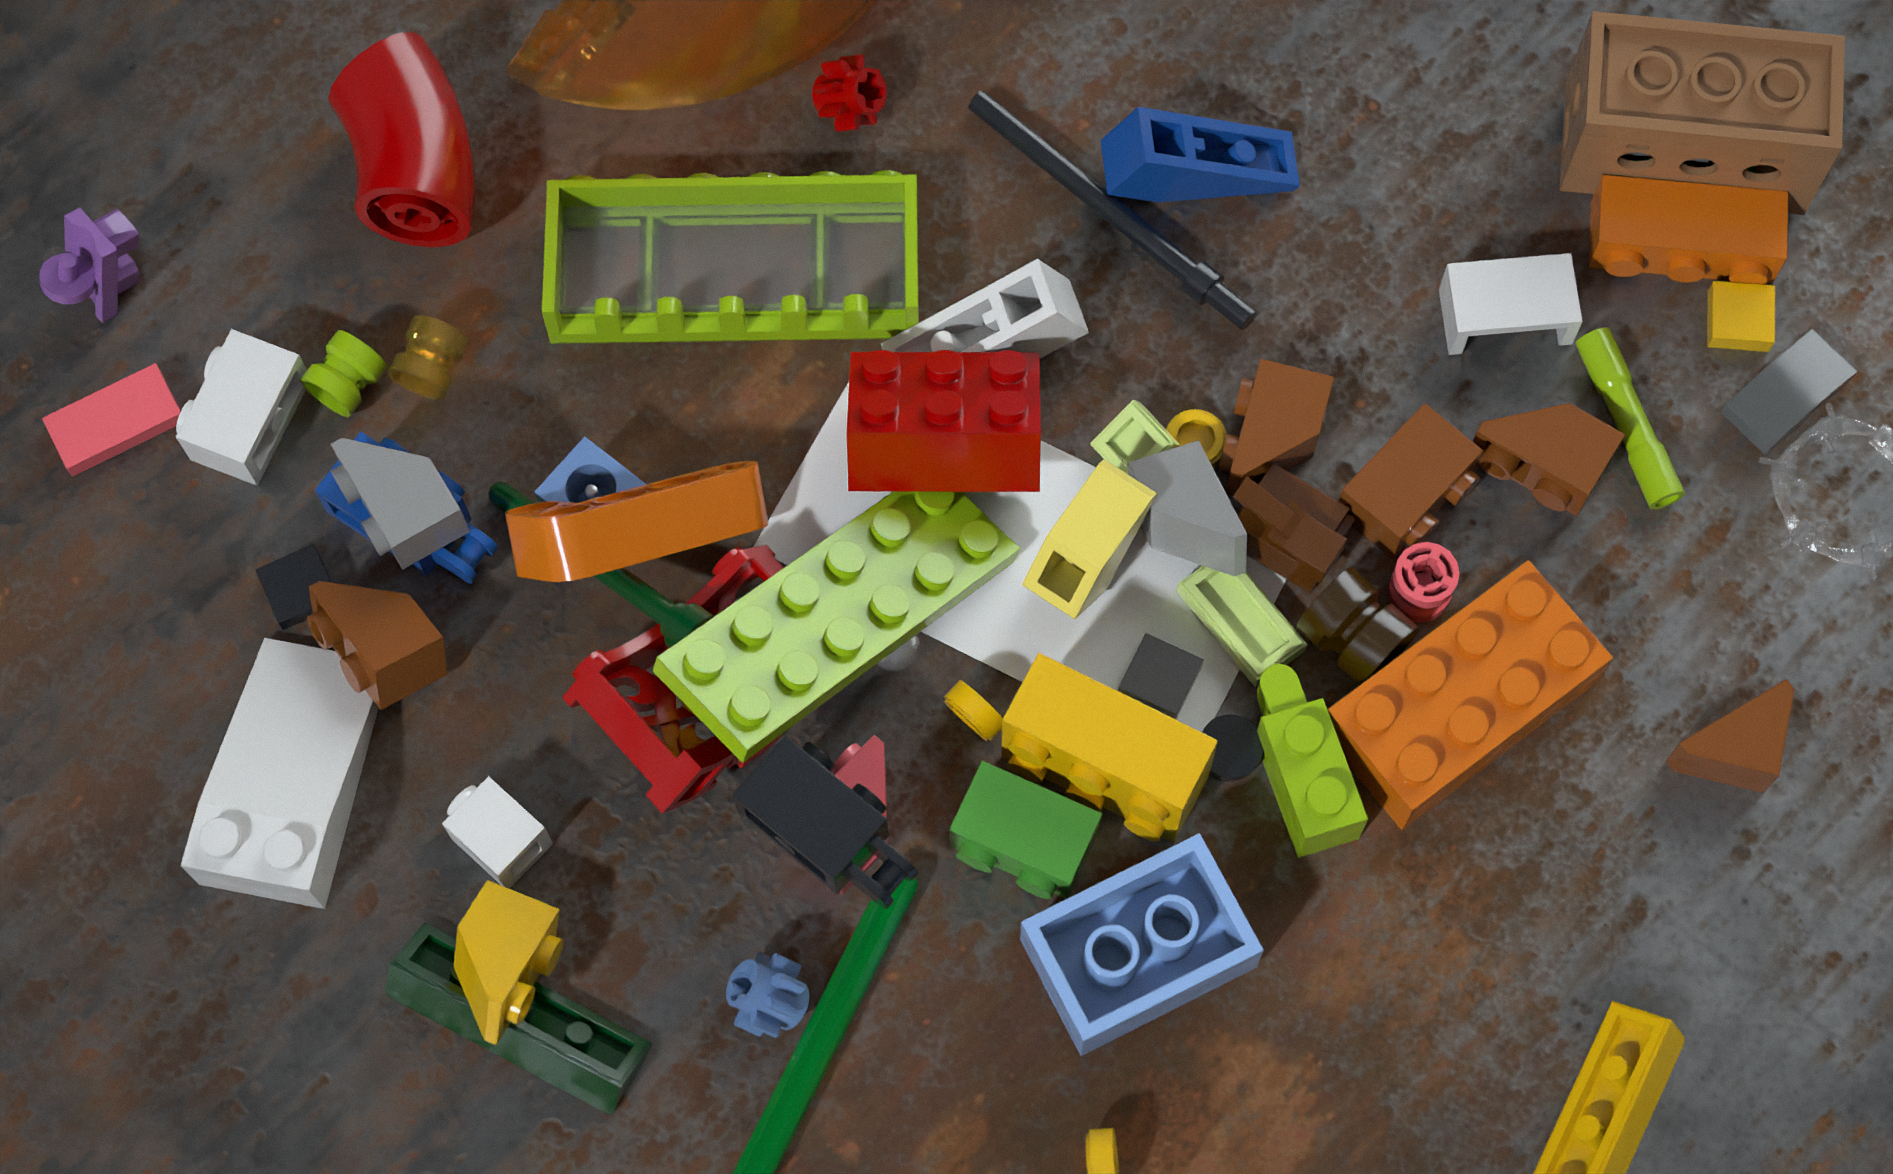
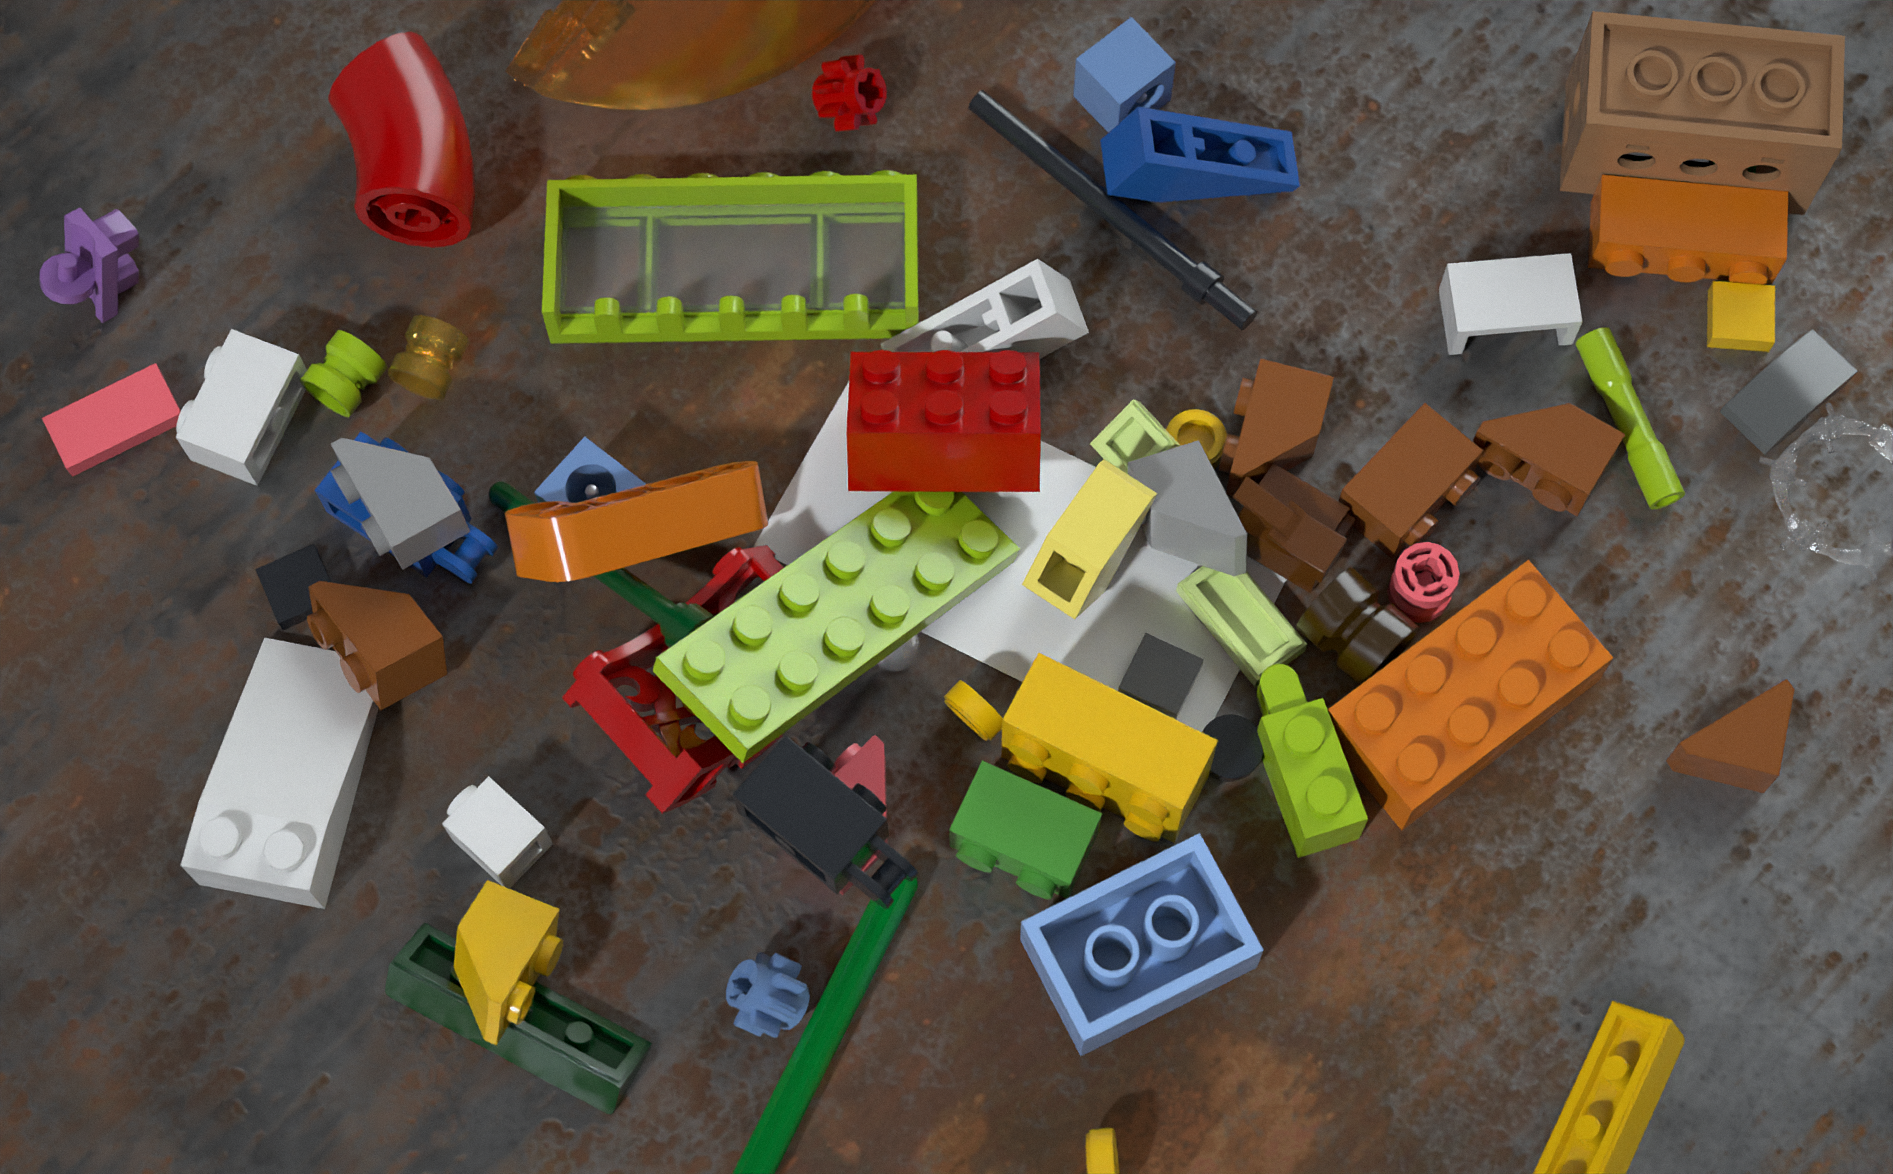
none -> medium blue piece [1074,17,1176,133]

